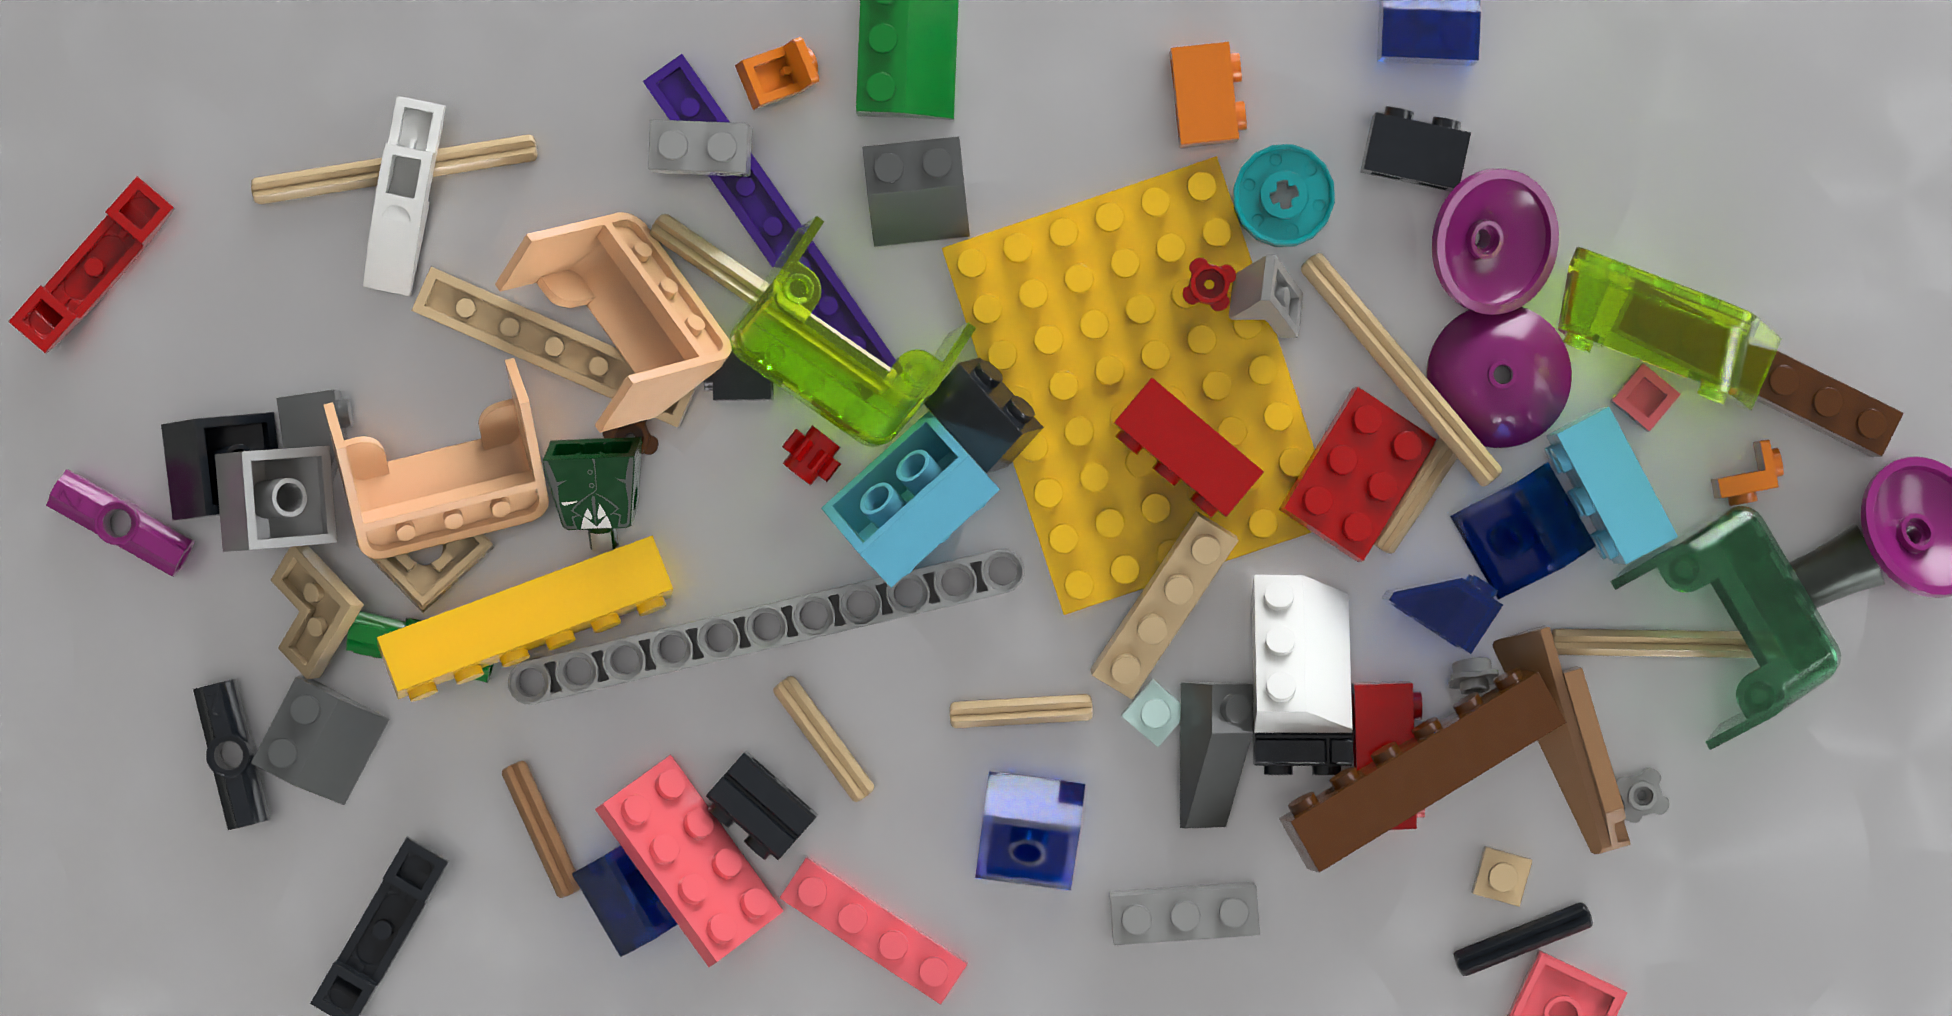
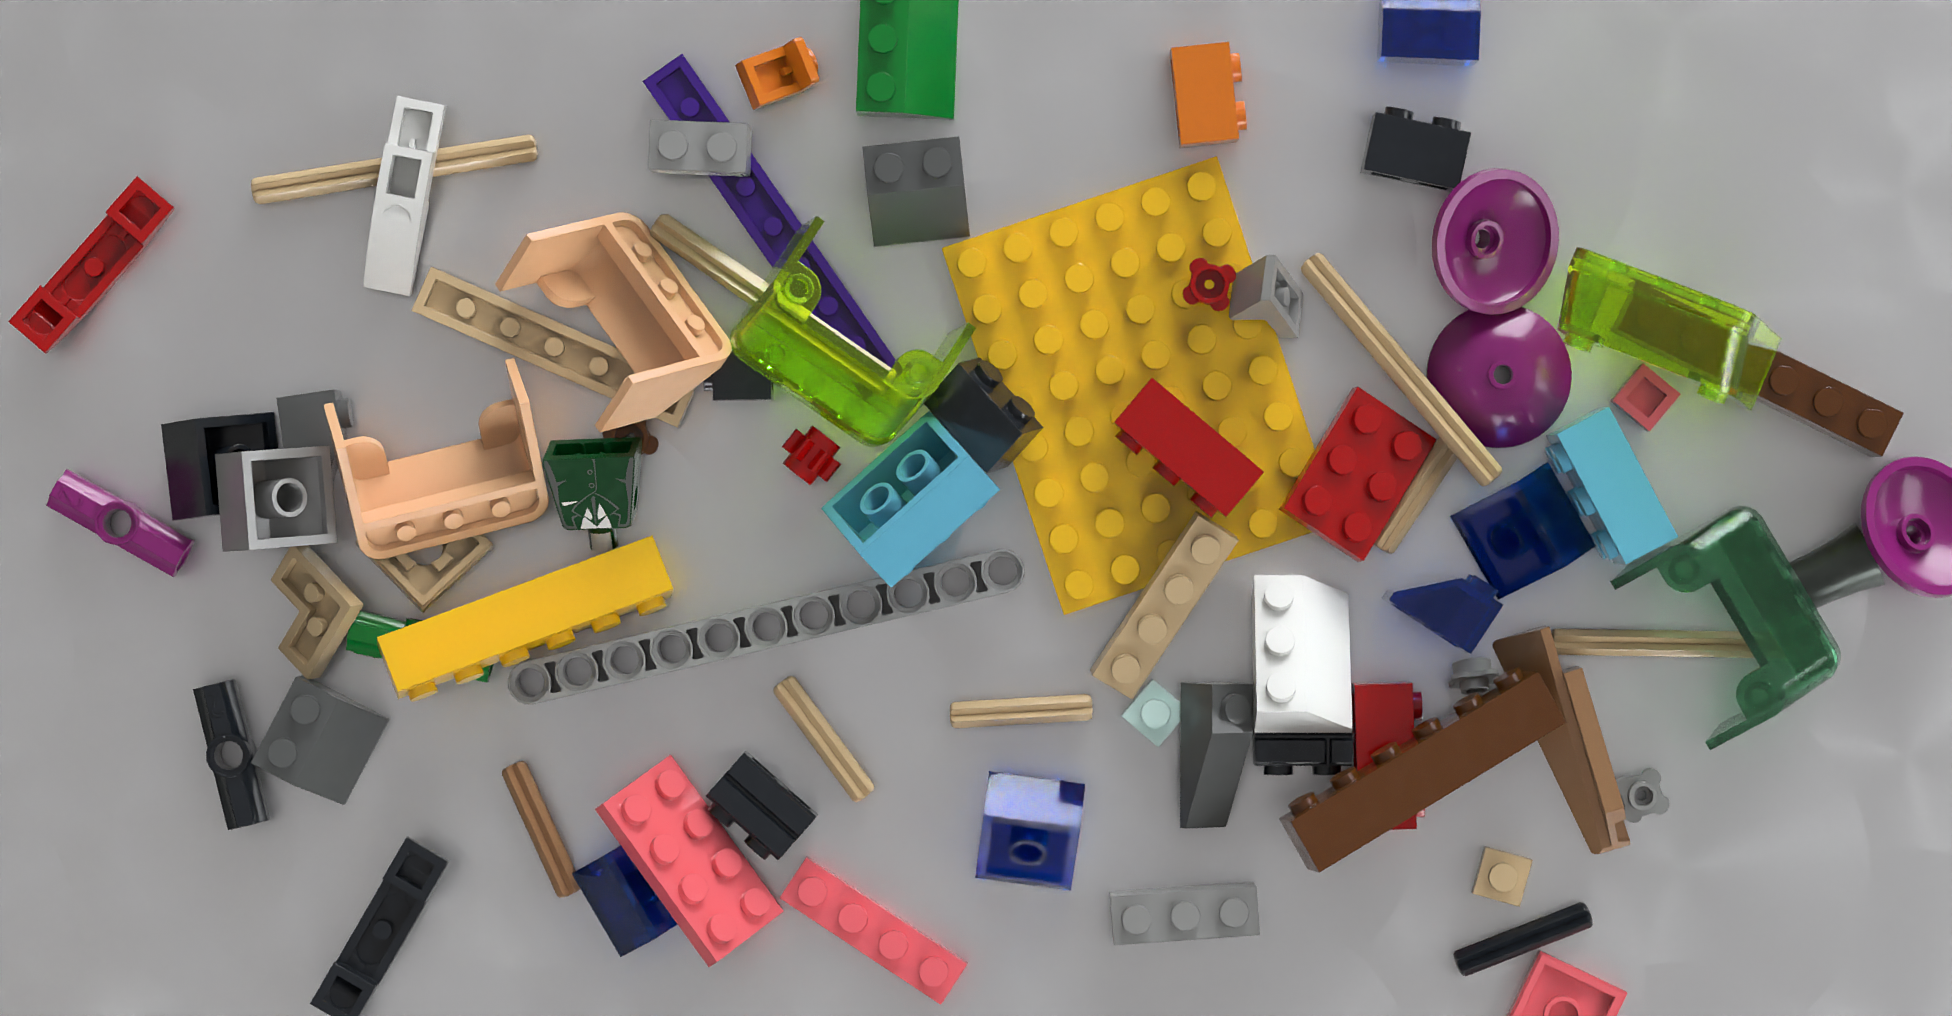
teal wheel [1233,144,1335,248] -> none
orange bracket [1711,440,1784,506] -> none

